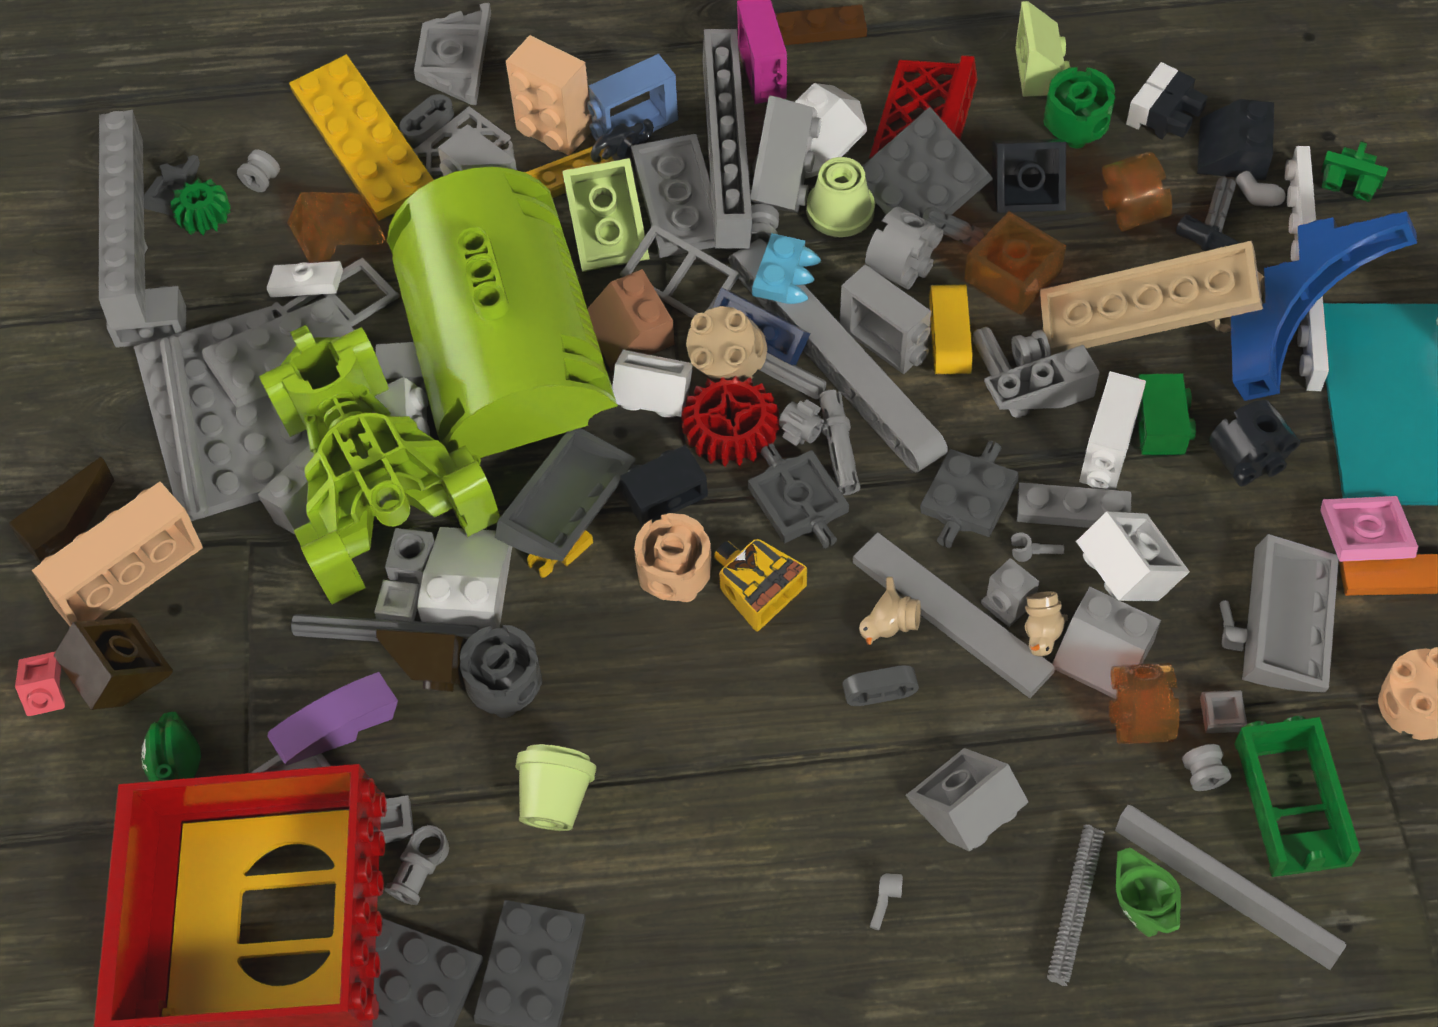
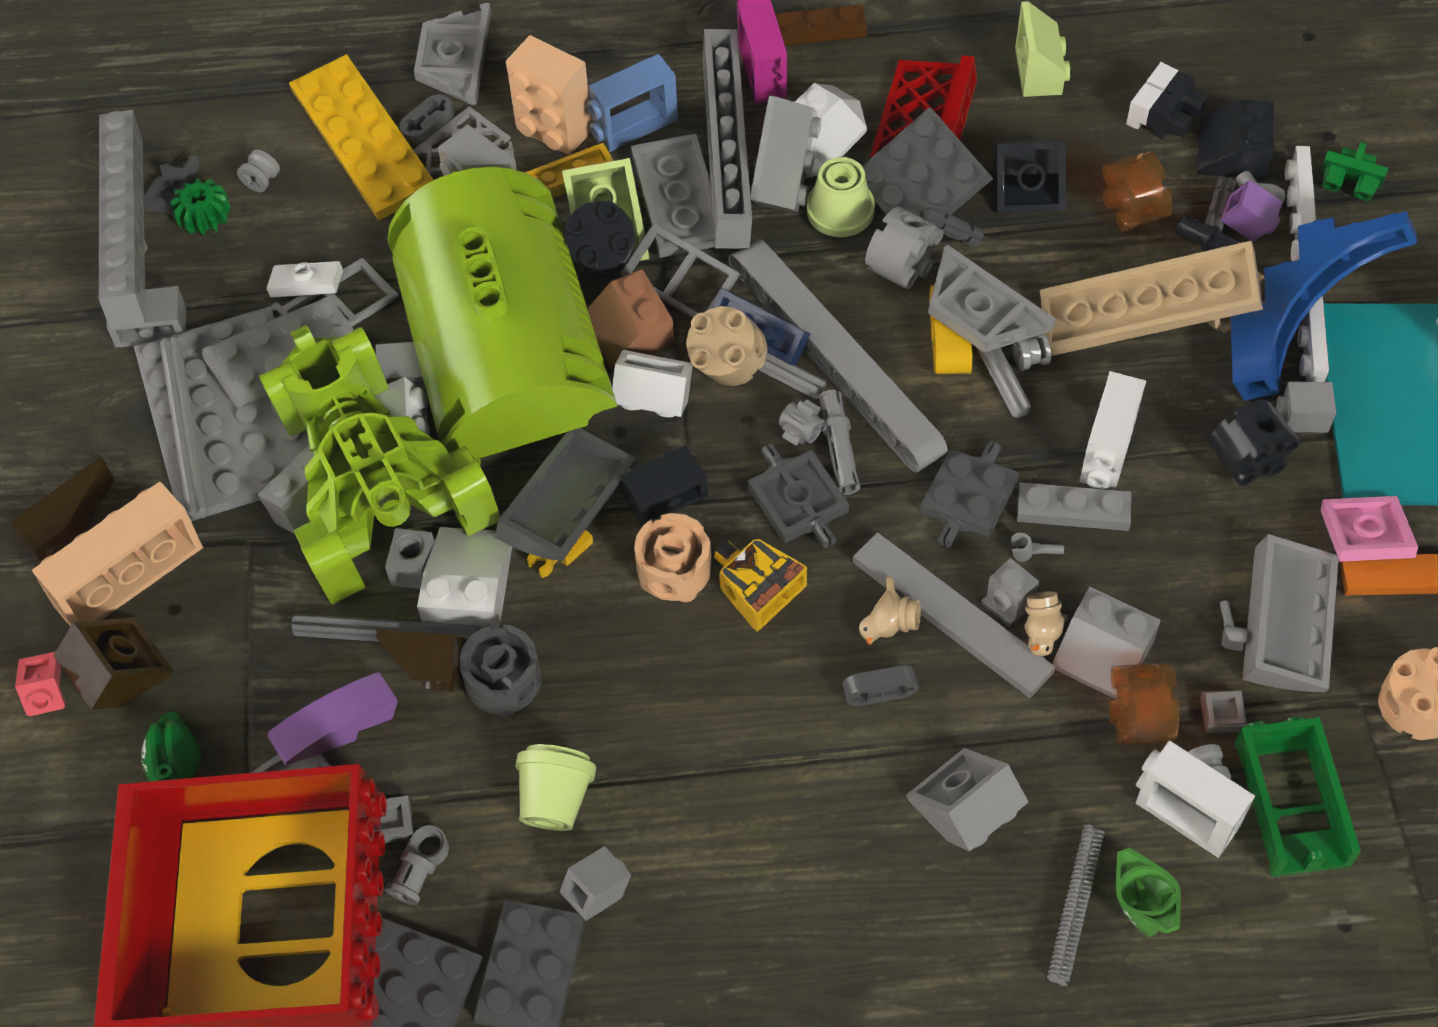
clear orange bracket [287,192,386,263] -> none
white tile [374,580,421,621] -> none
black piece [590,119,654,164] -> none
red gear [682,376,779,467] -> none
light grey wheel [750,204,779,244] -> none
medium azure plate [752,233,821,304] -> none
light grey window [840,264,931,374] -> none
light grey hand [870,873,903,930] -> none
clear orange brick [964,211,1066,315] -> none
light grey slope [984,345,1100,410] -> none
green brick [1043,67,1115,149] -> none
white brick [1076,511,1190,601] -> none
light grey tile [1115,805,1346,970] -> none
green brick [1137,374,1196,455] -> none
none -> light grey brick [560,846,631,921]
none -> black brick [564,201,635,277]
none -> light grey wing [928,245,1056,353]
none -> white window [1136,741,1255,858]
none -> medium lavender brick [1220,180,1283,242]
none -> light grey brick [1276,382,1336,433]

